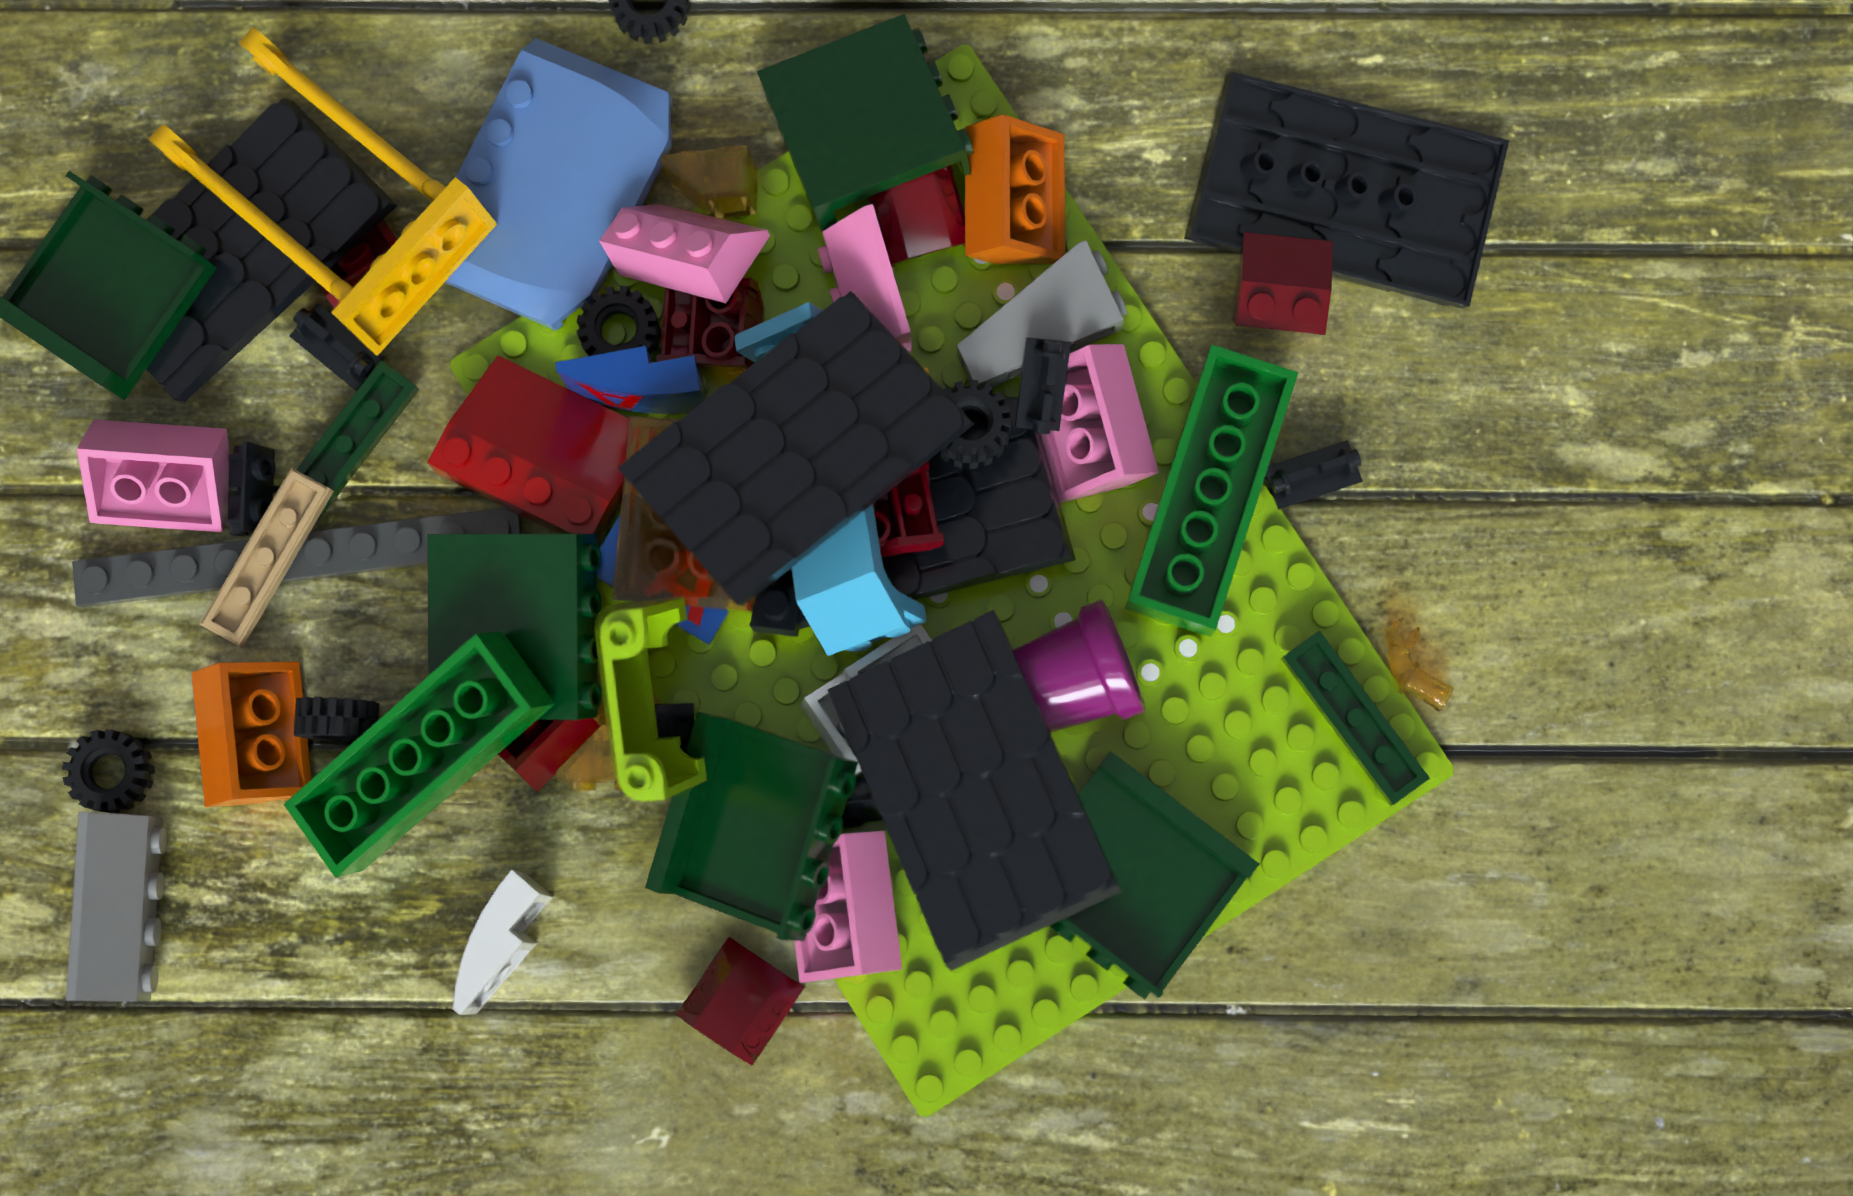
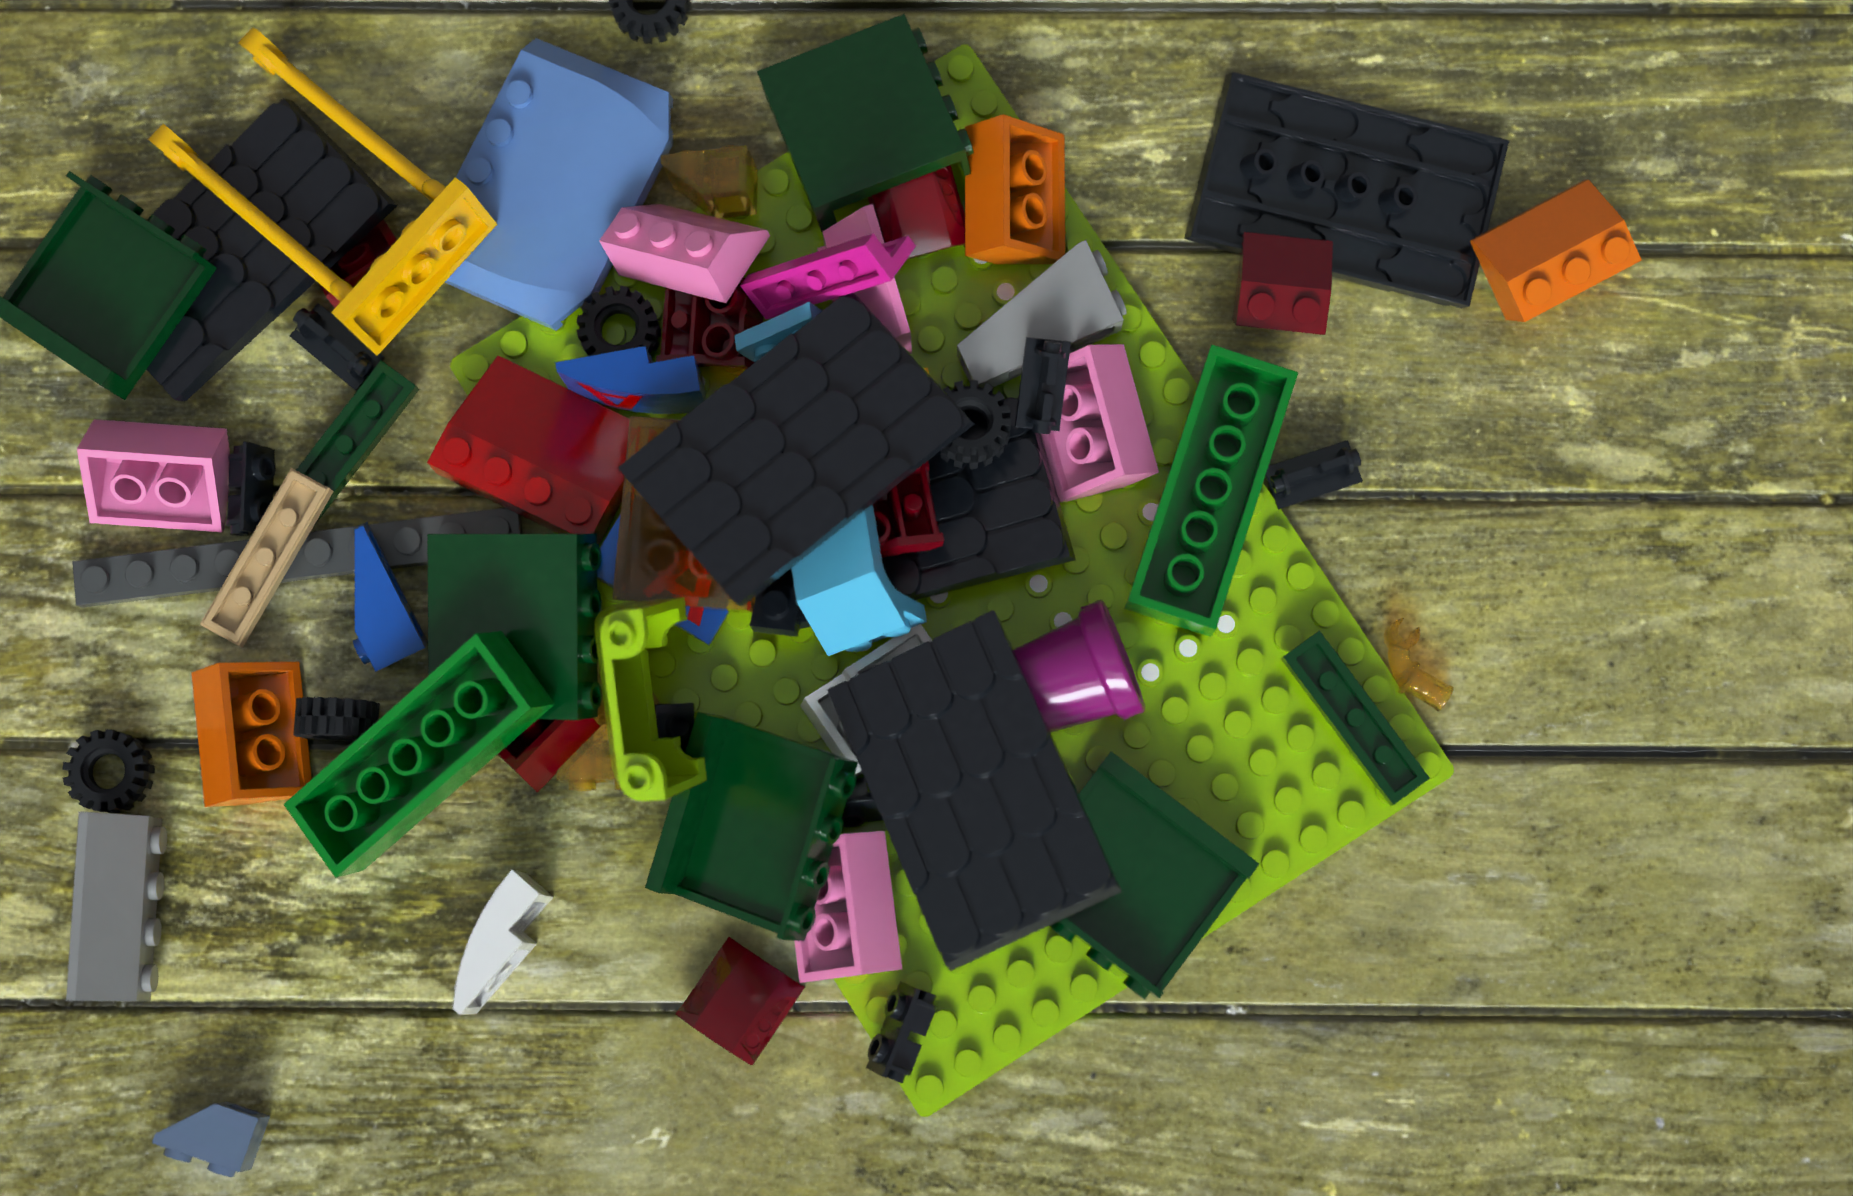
none -> sand blue slope [152,1101,270,1177]
none -> blue slope [353,522,428,672]
none -> dark pink fence [740,233,916,320]
none -> black hinge [866,981,938,1083]
none -> orange slope [1470,180,1642,322]

